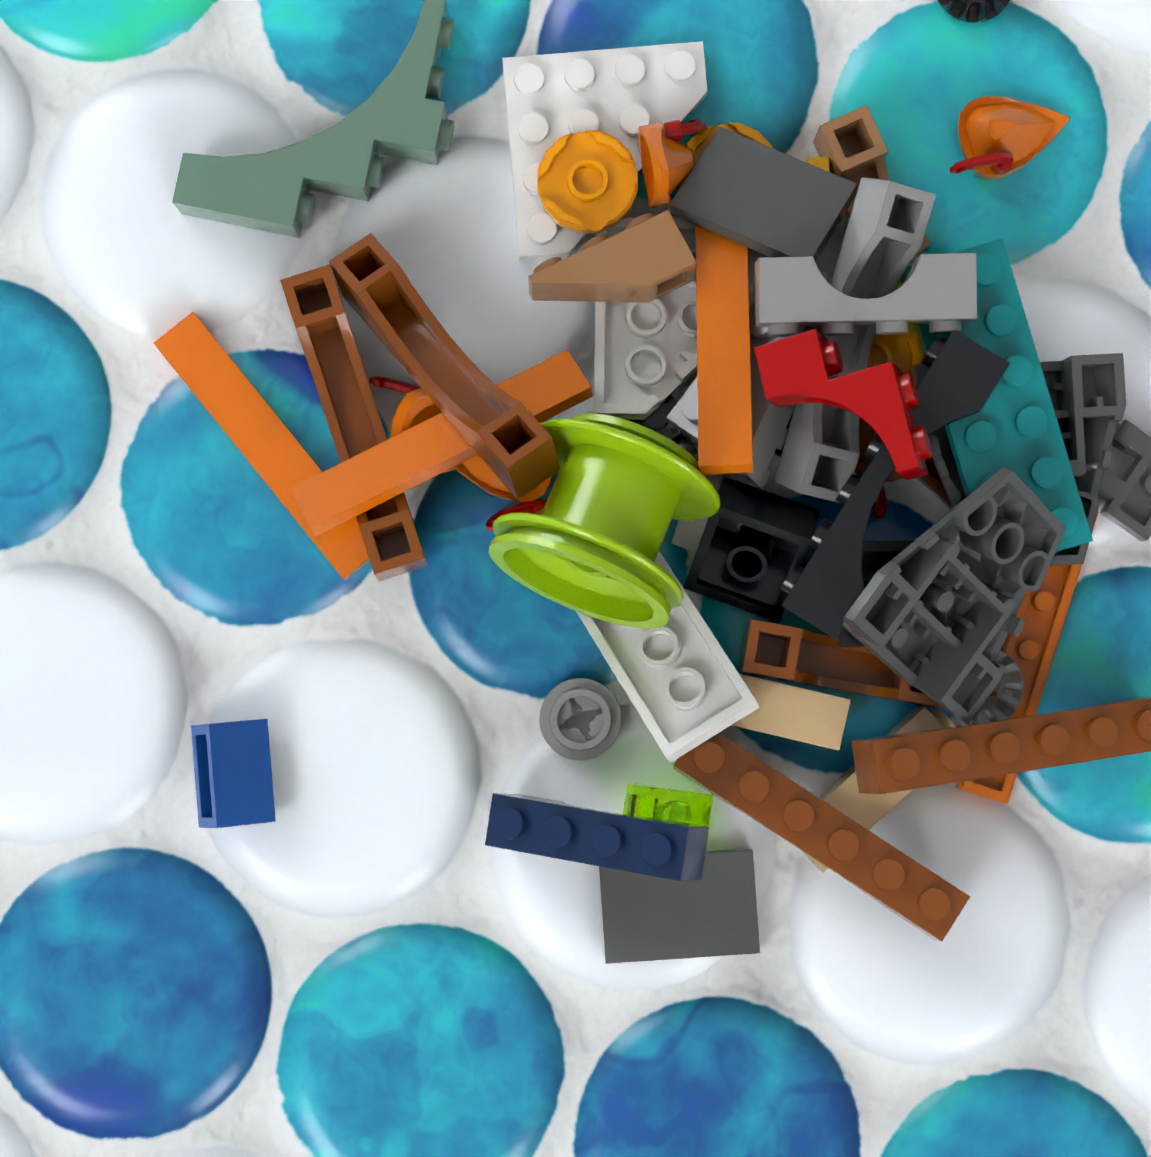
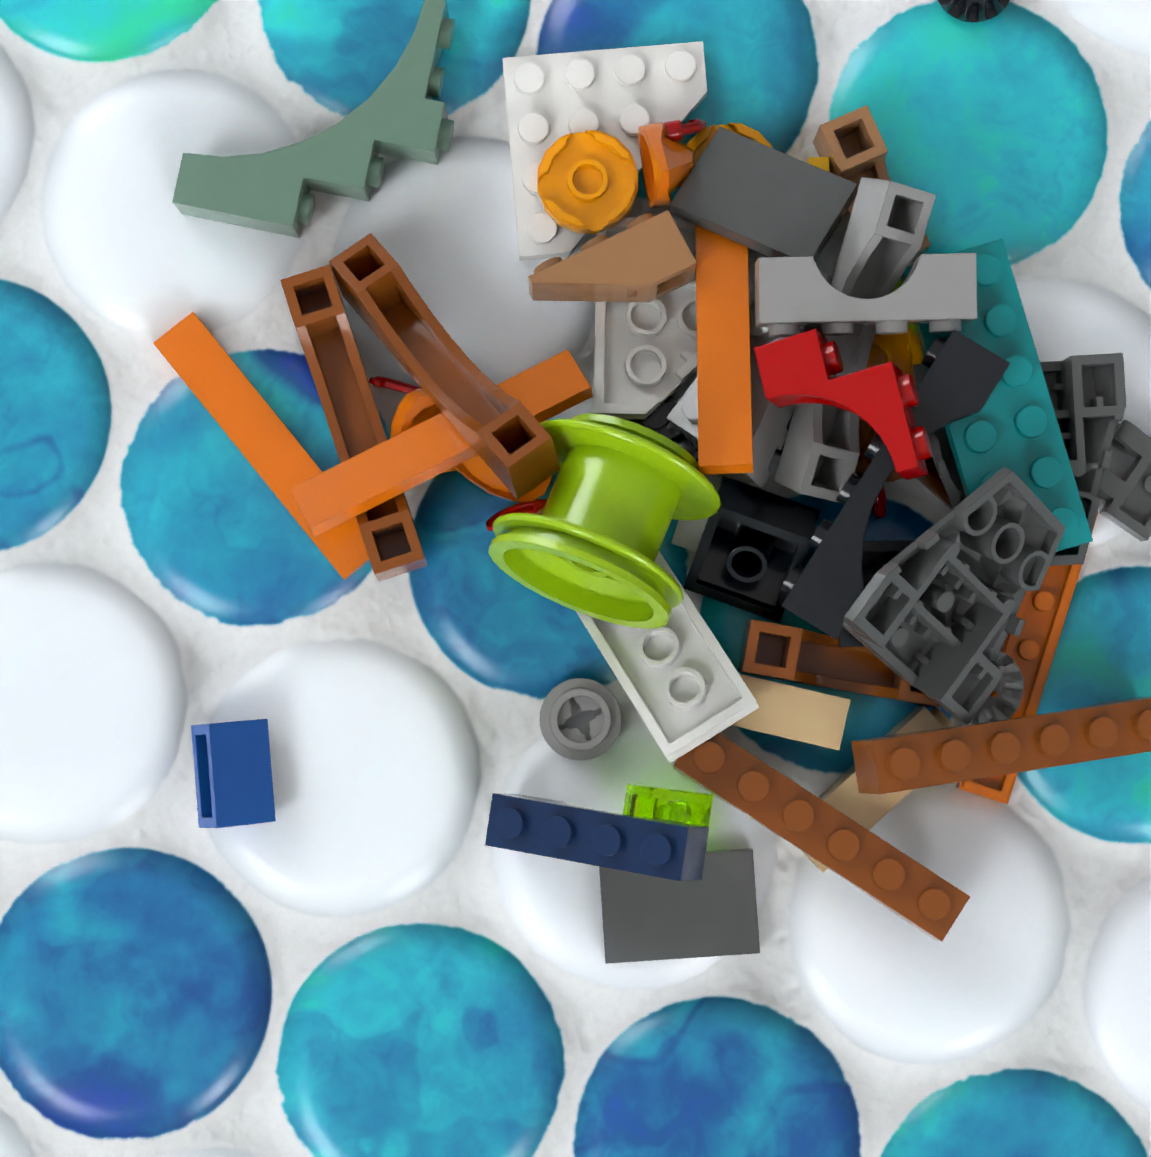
orange piece [949,96,1071,180] -> none

